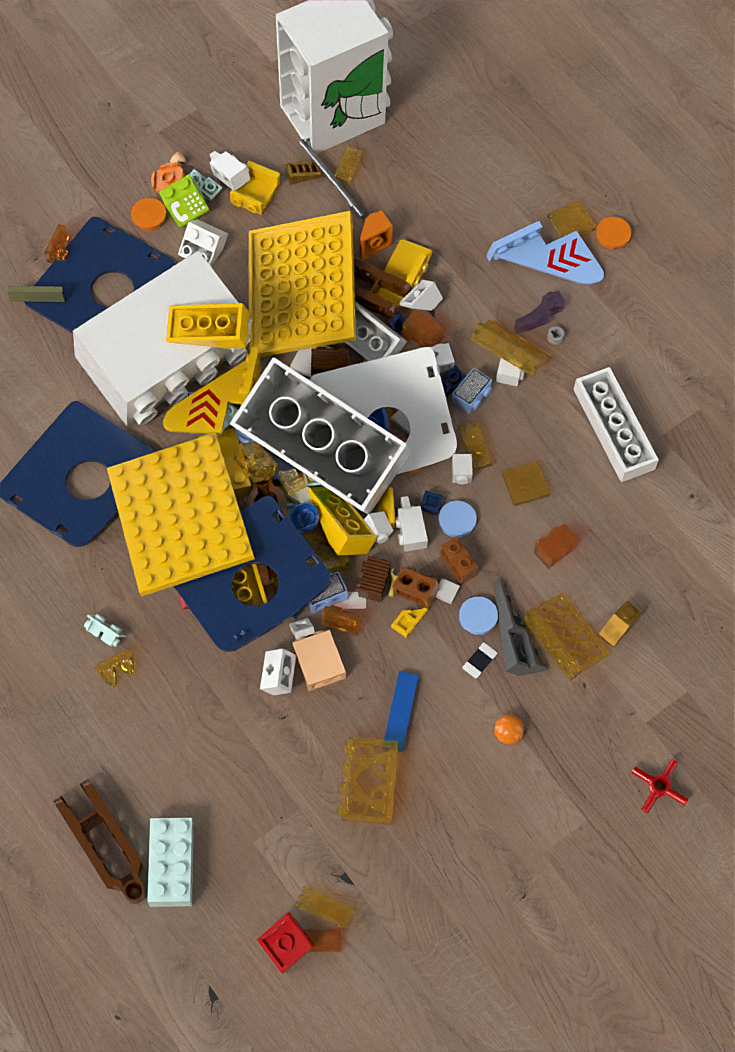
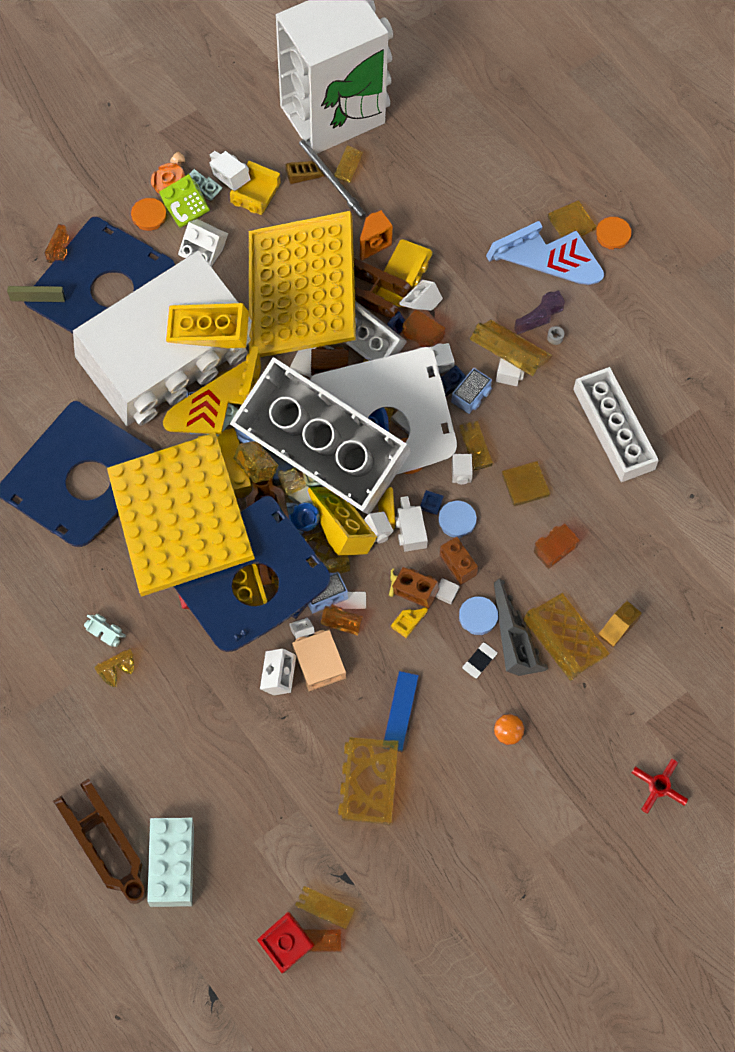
reddish brown brick [355,556,391,602] -> none

